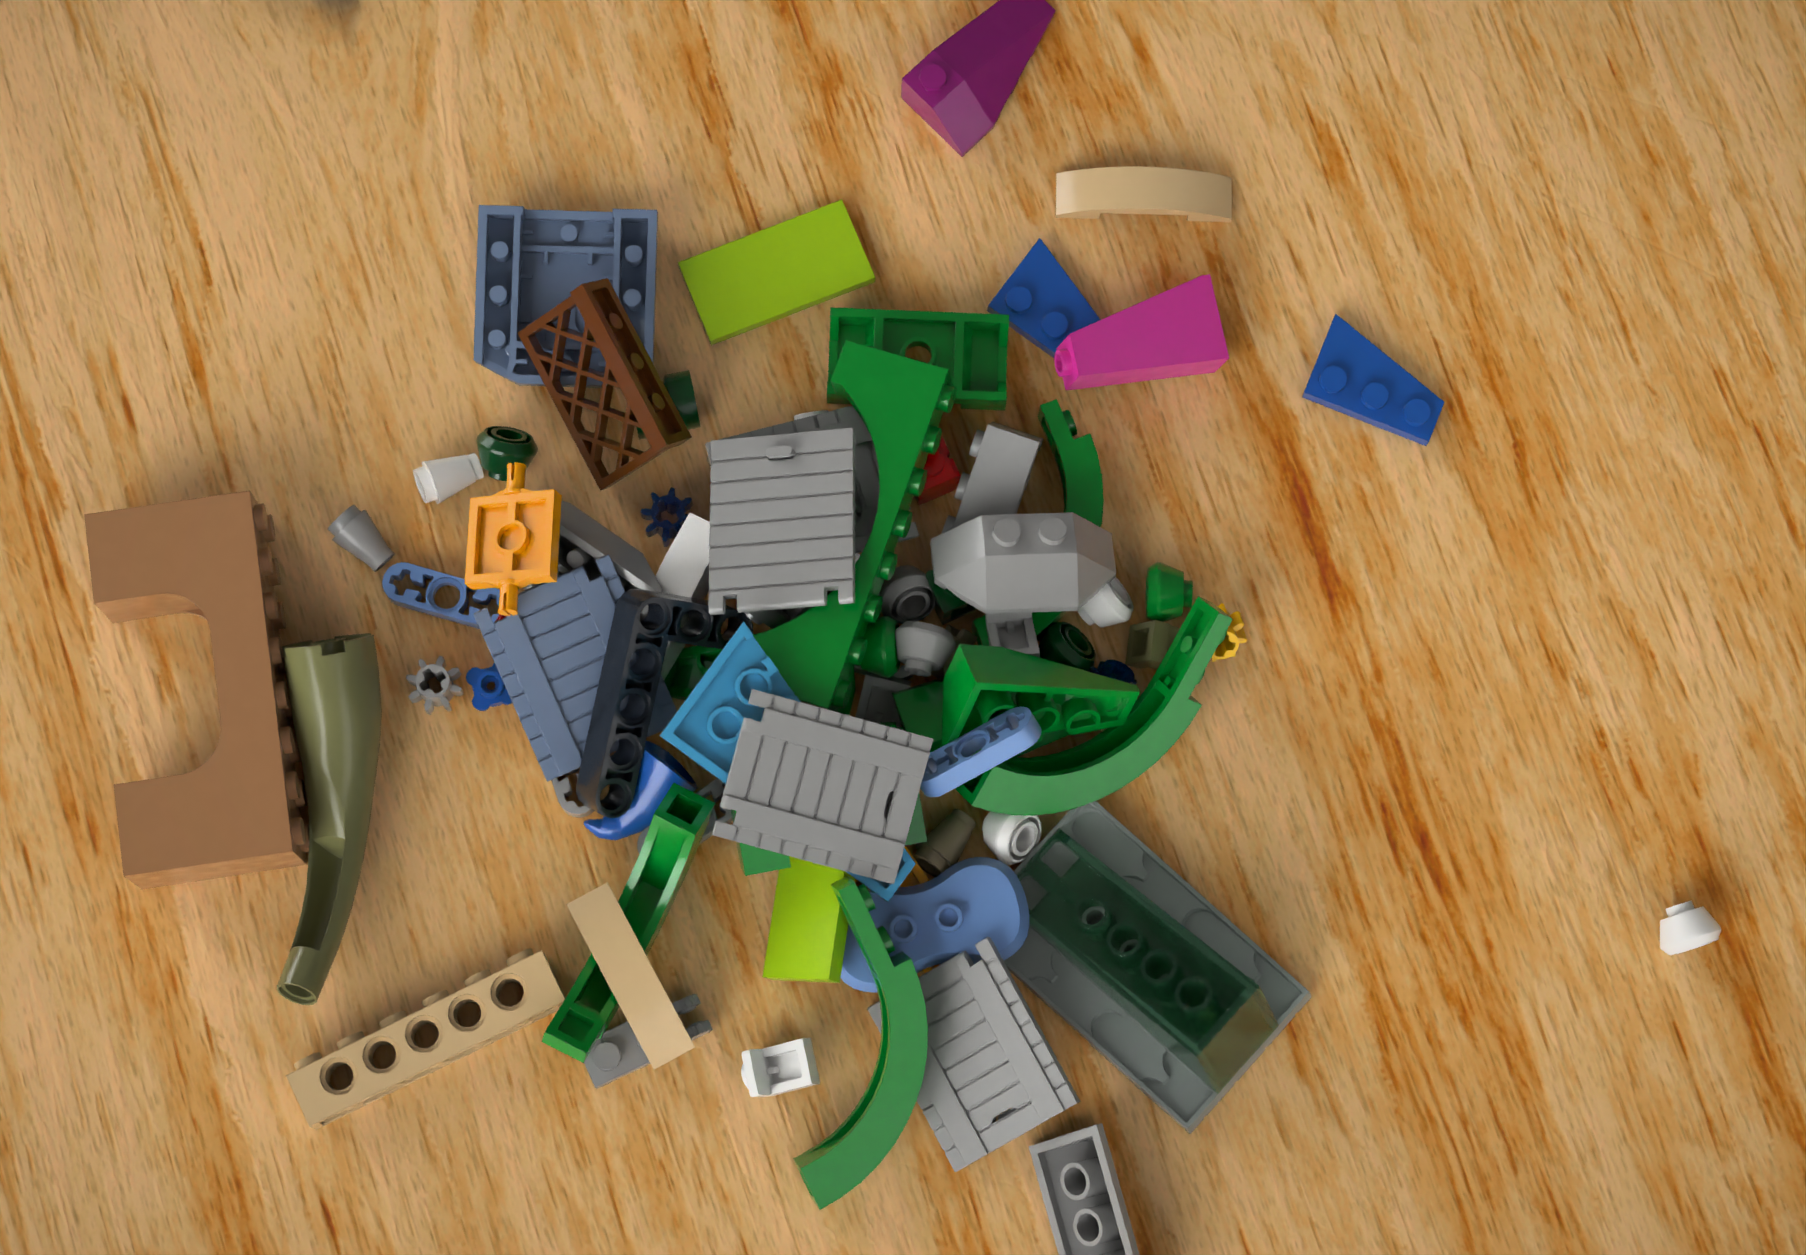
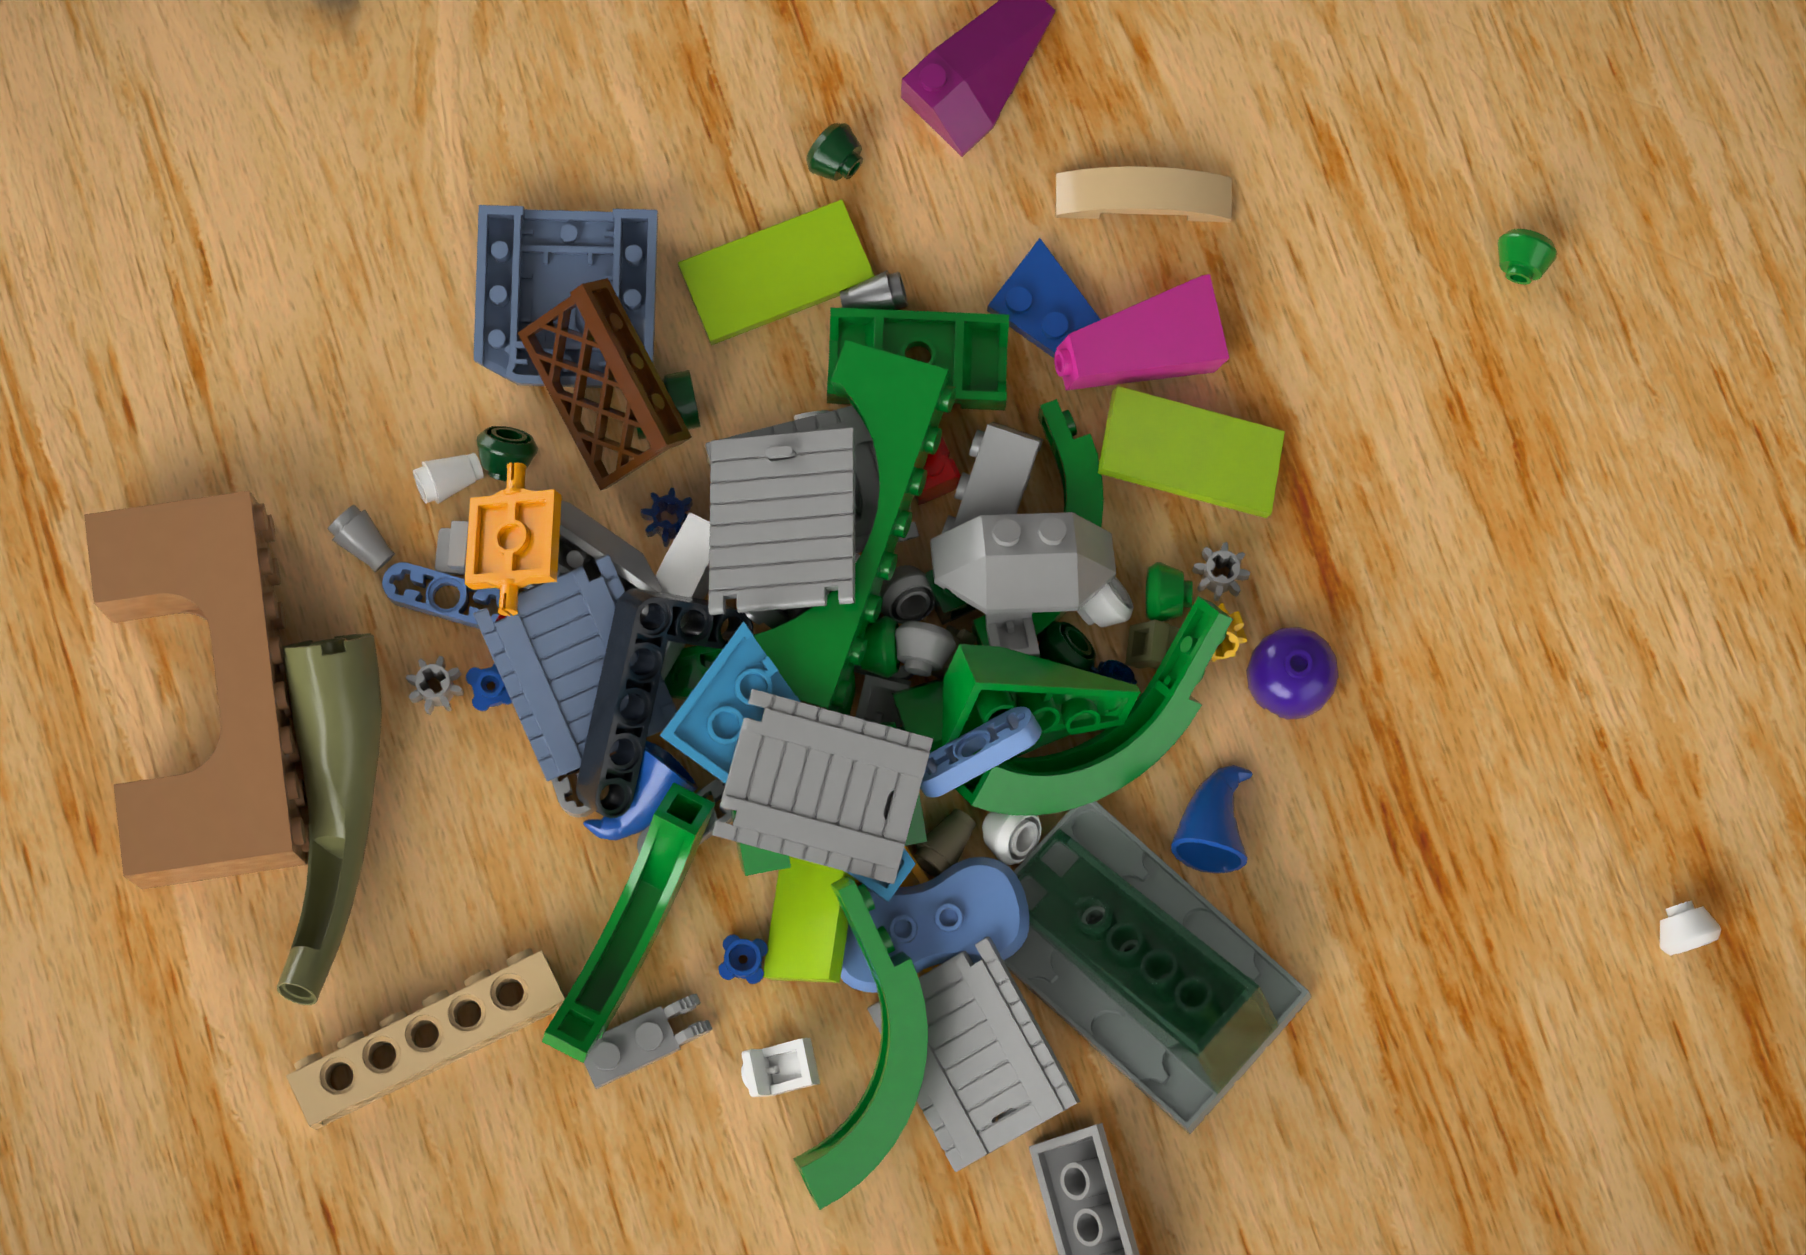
tan slope [566,882,695,1070] -> none
blue wing [1302,314,1444,446] -> none
none -> light grey bracket [435,521,469,575]
none -> blue plate [718,935,768,984]
none -> dark green cone [806,123,863,181]
none -> flat silver cone [840,270,908,310]
none -> lime tile [1098,386,1285,518]
none -> blue hat [1171,765,1253,873]
none -> light grey gear [1192,542,1250,601]
none -> dark purple cylinder [1246,627,1338,720]
none -> green cone [1497,229,1557,285]

